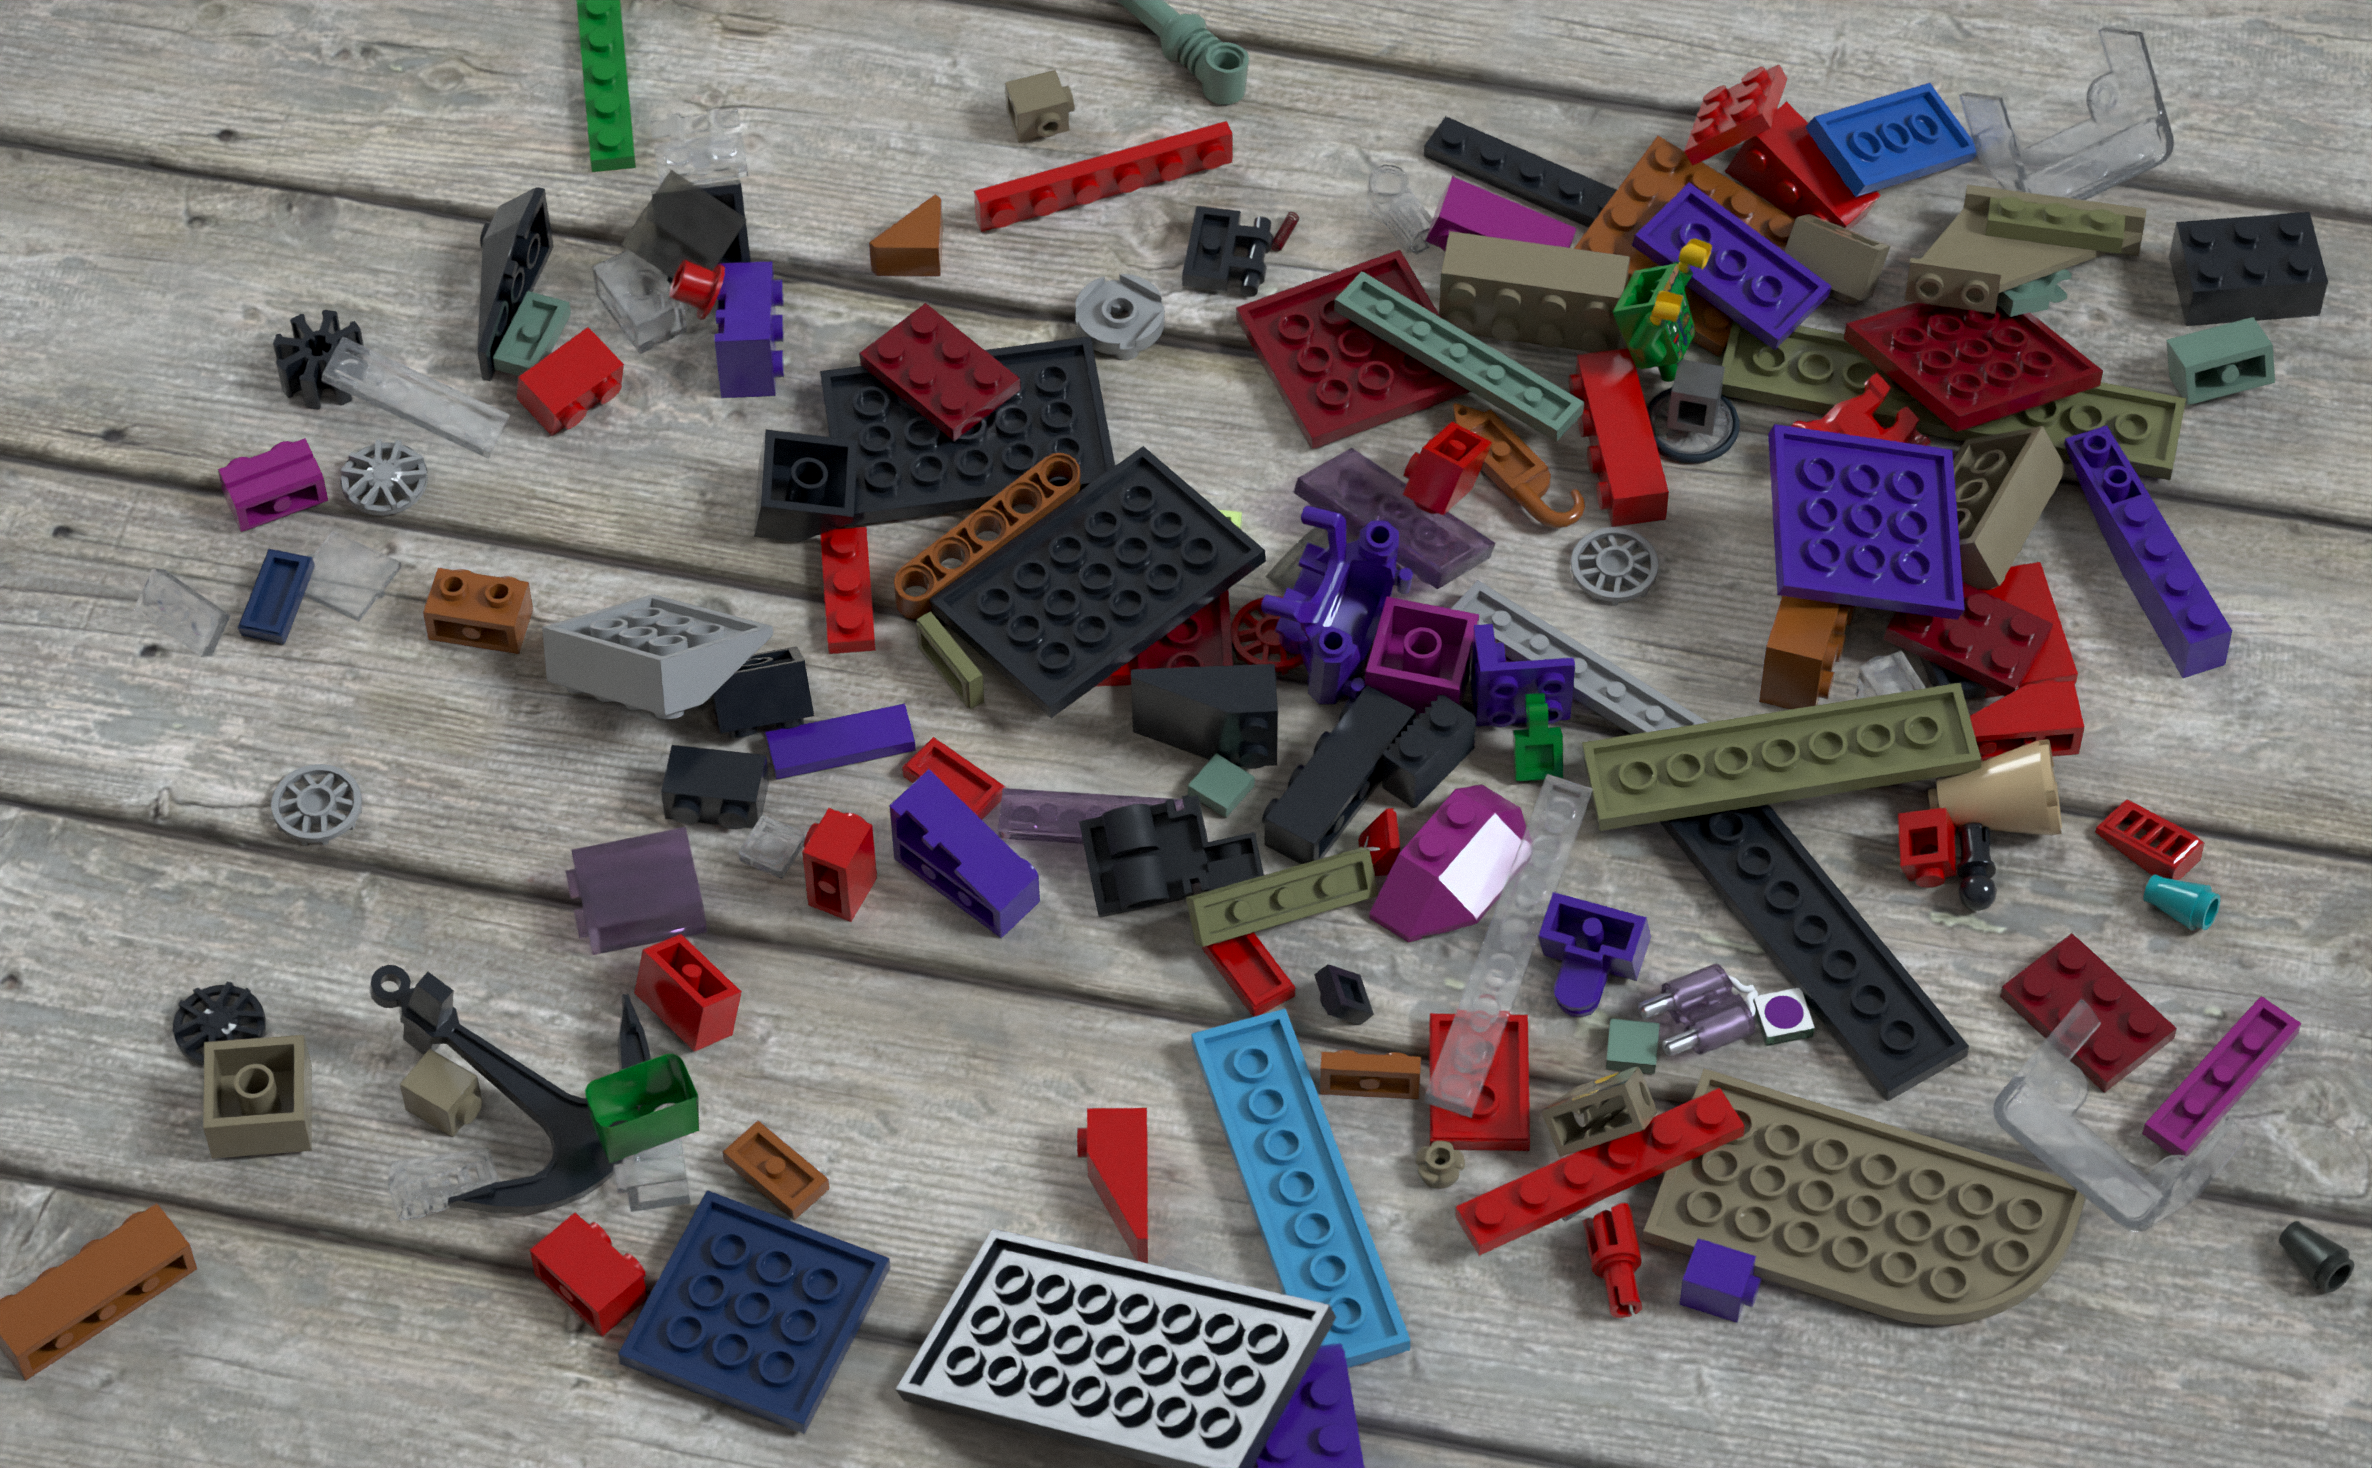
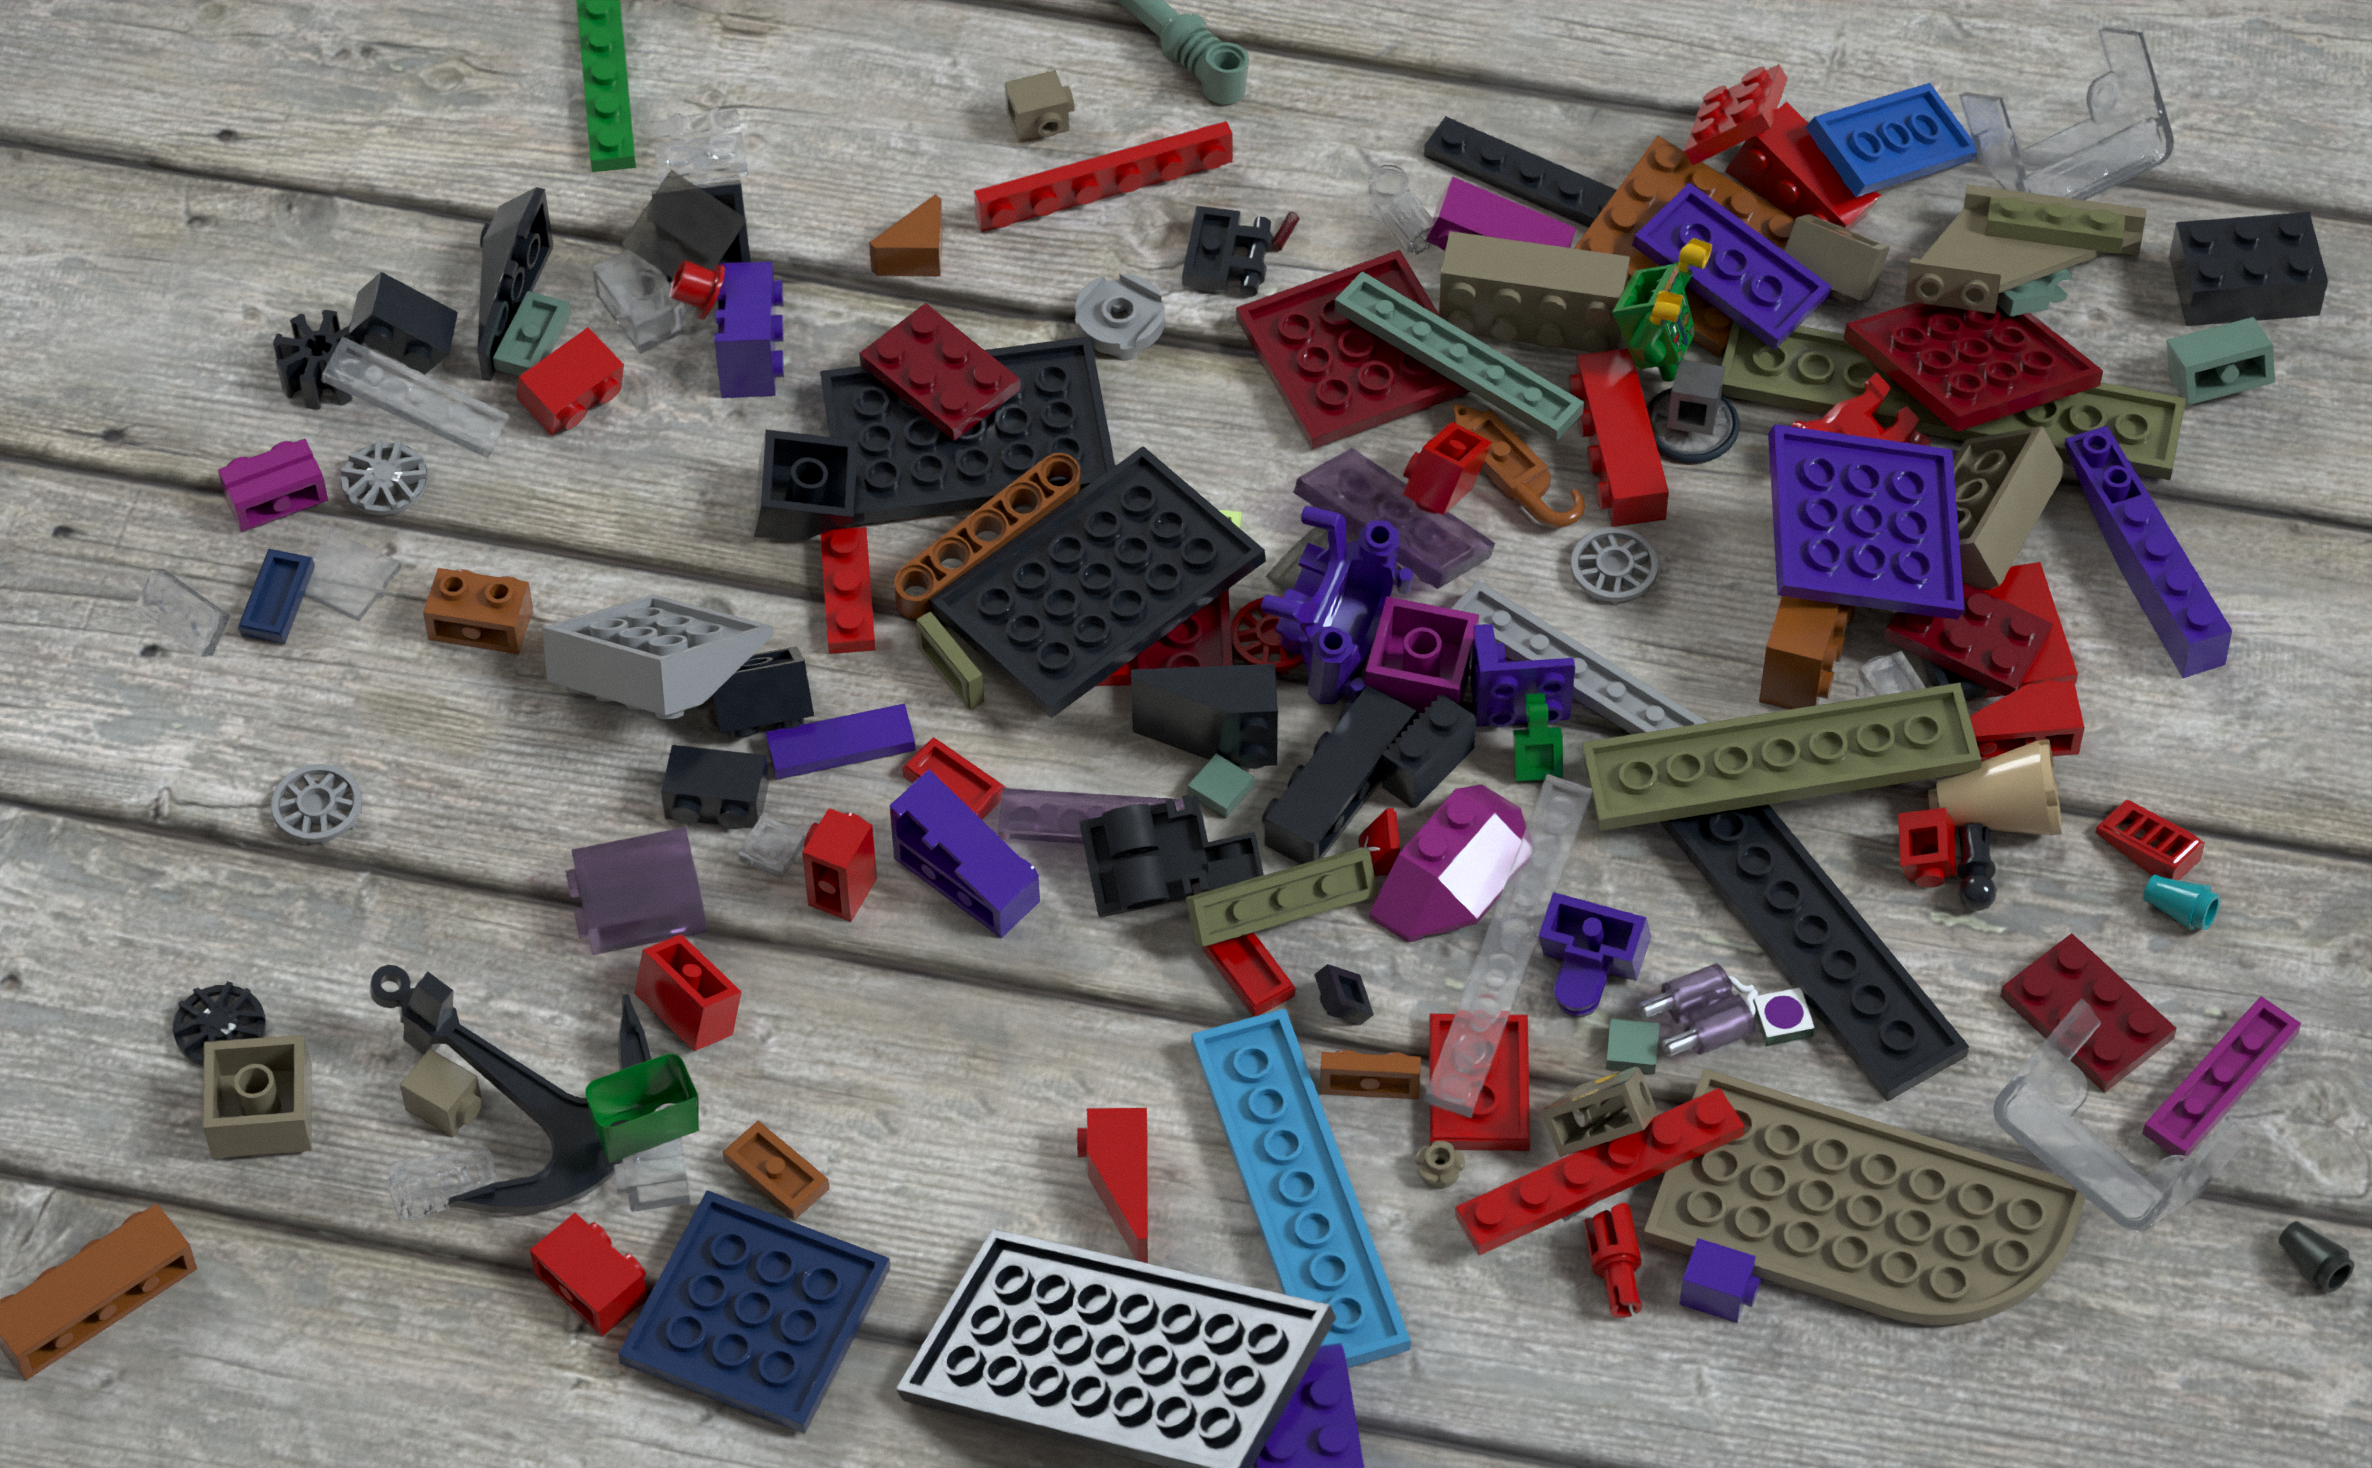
none -> black brick [348,272,458,375]

